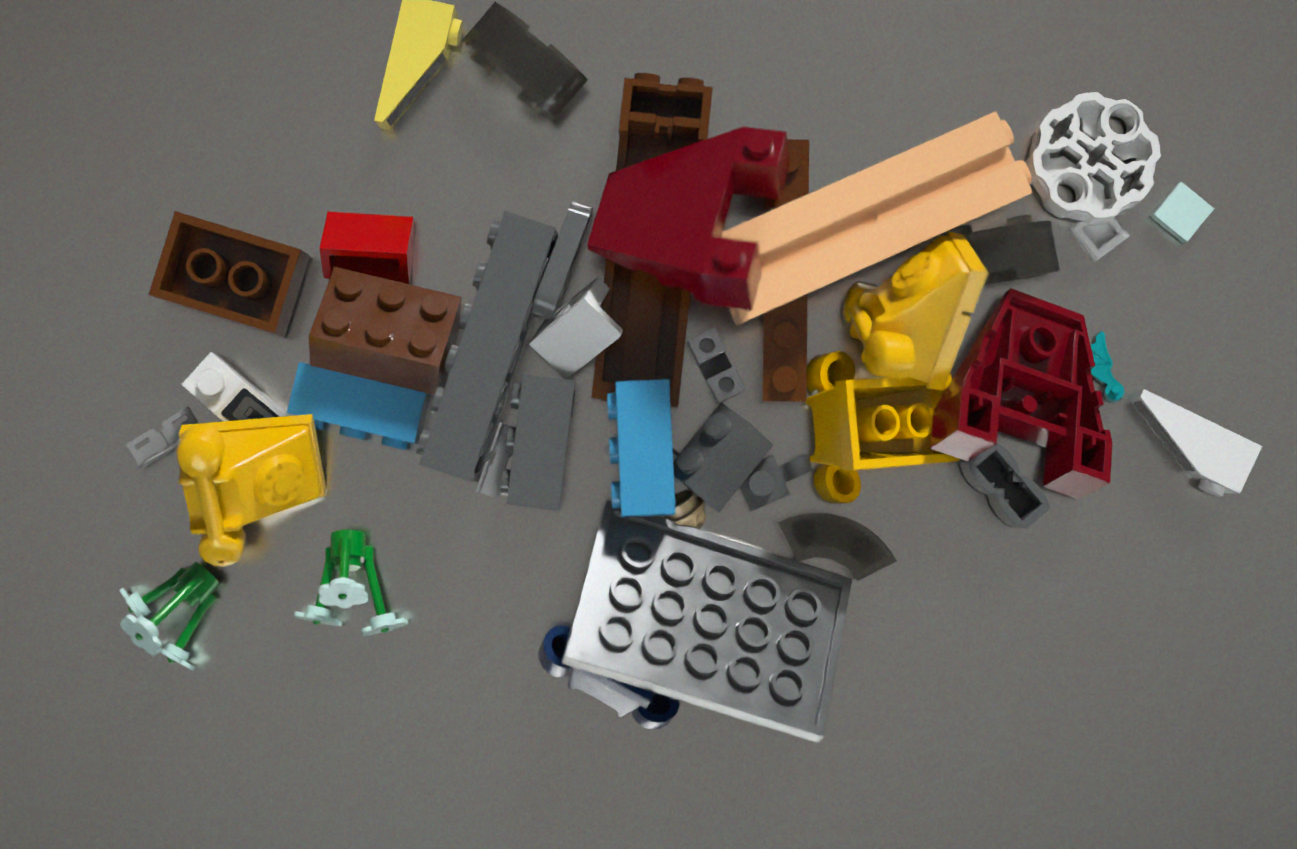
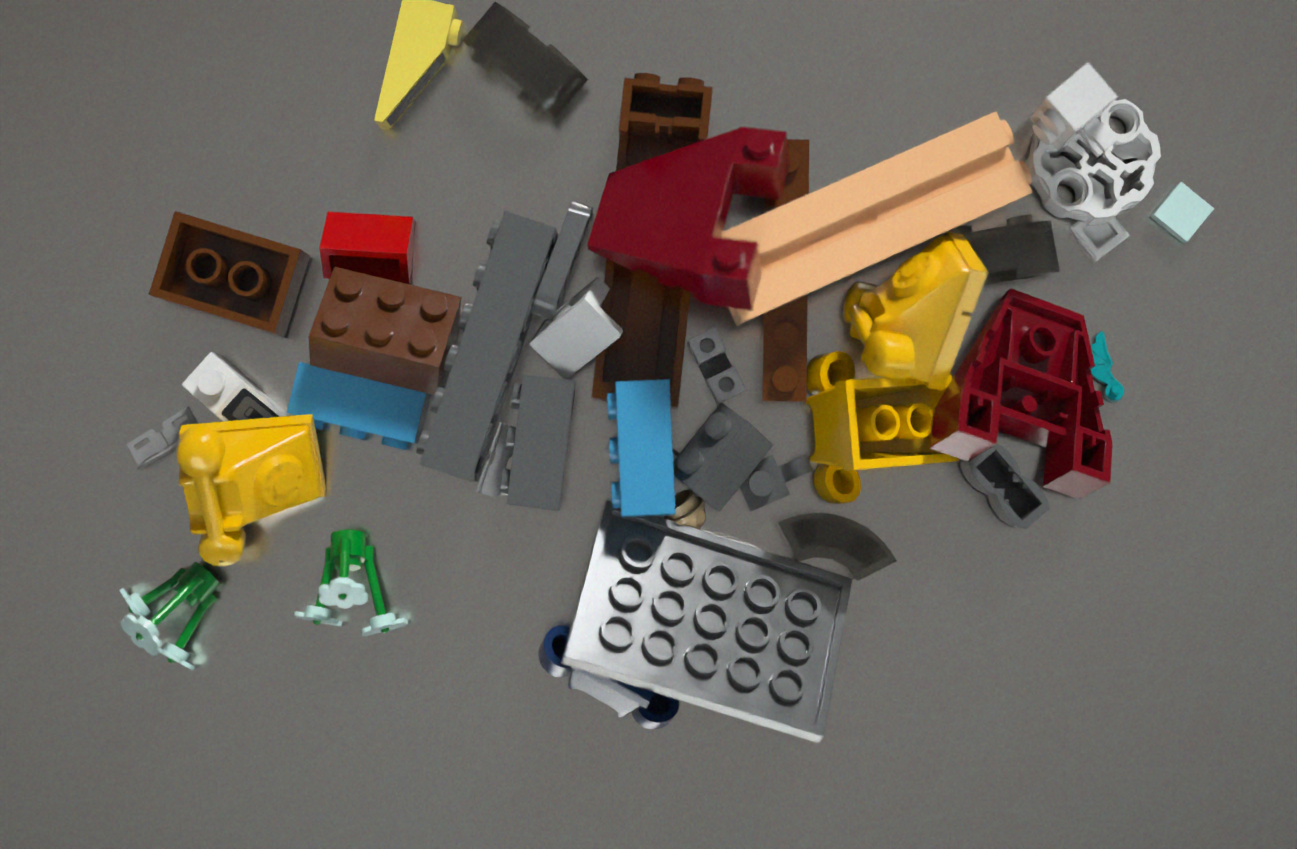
white slope [1129,389,1262,498] -> none
none -> white brick [1030,63,1118,157]

